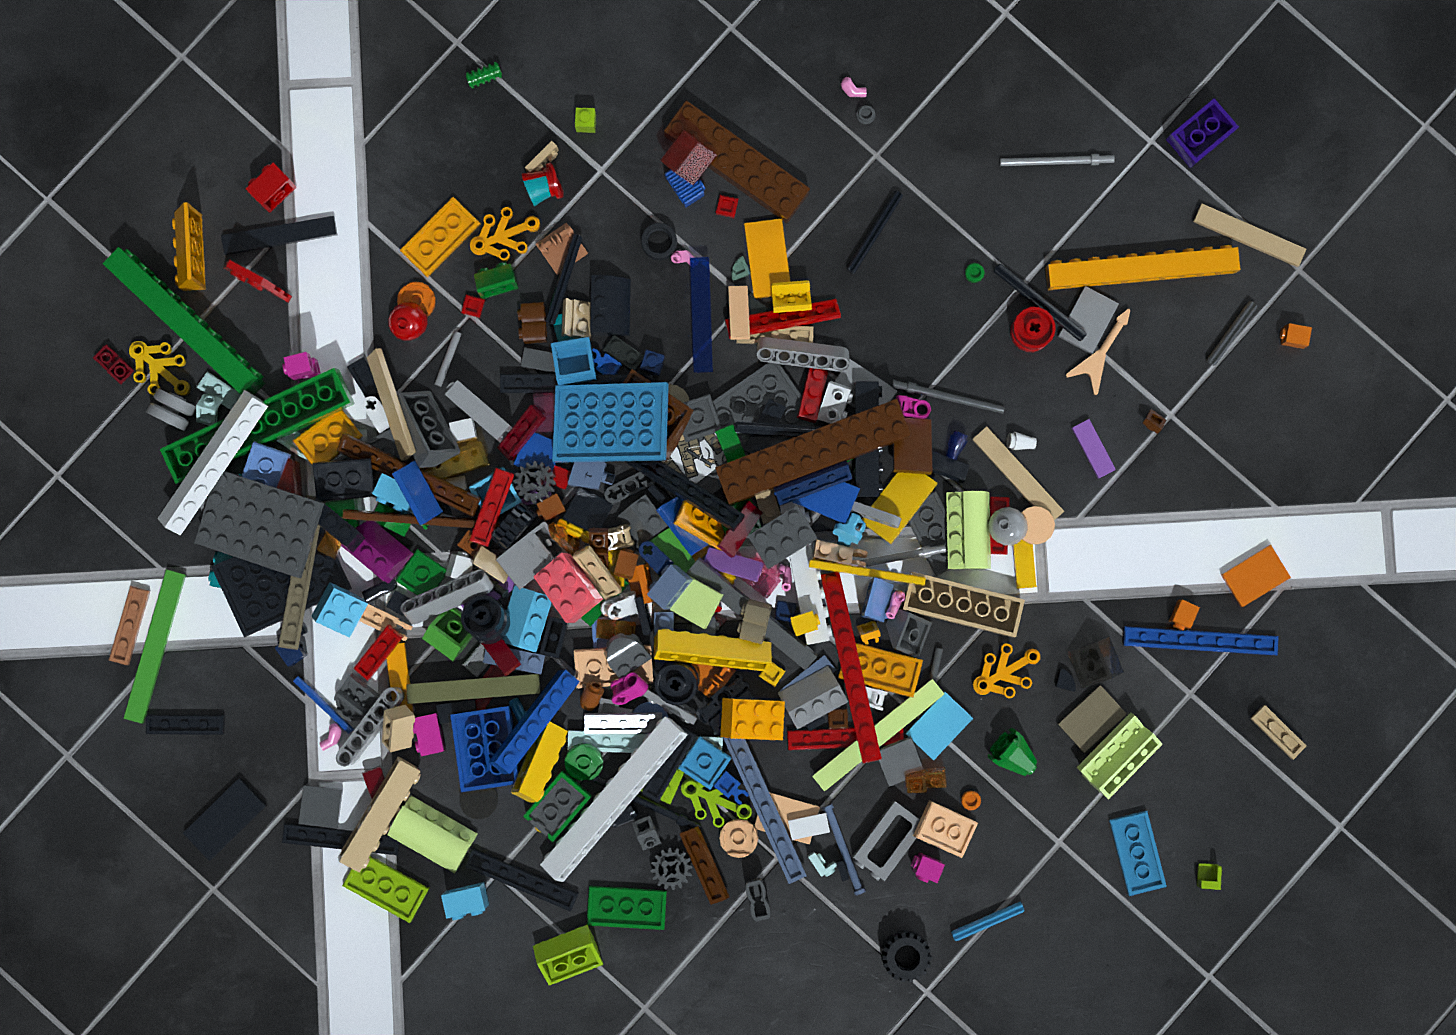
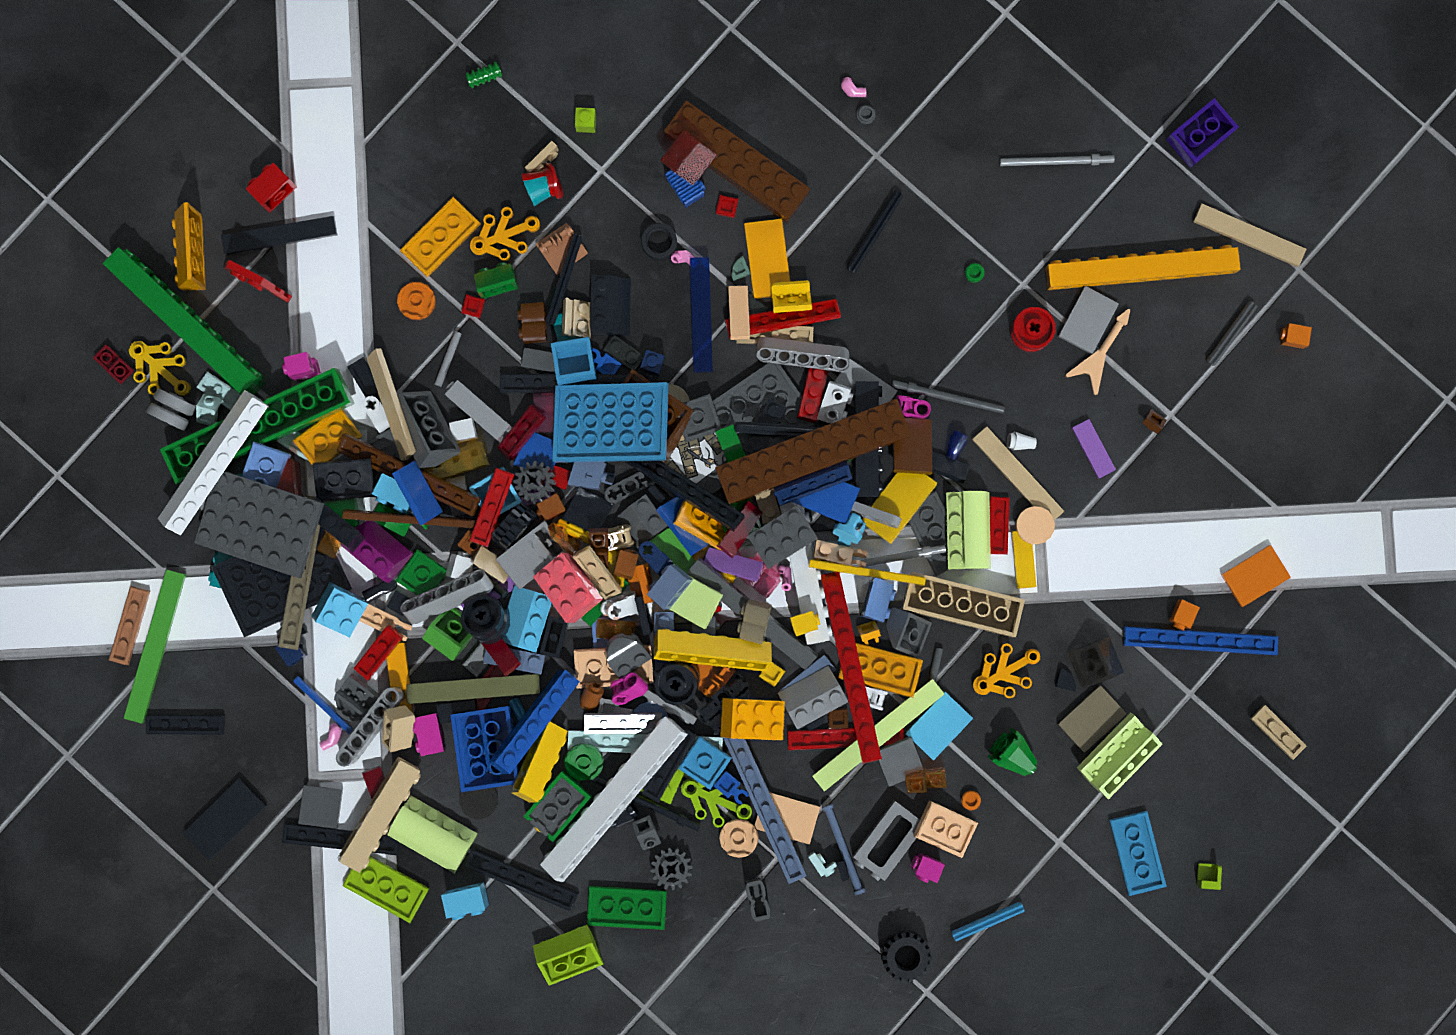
red cylinder [388,302,428,341] -> none
reddish brown plate [680,826,729,905] -> none
dark blue tile [775,601,797,622] -> none
white tile [788,813,830,840] -> none
bright pink arm [886,591,905,619] -> none
light grey cylinder [988,507,1028,546] -> none
black axle [994,264,1087,341] -> none

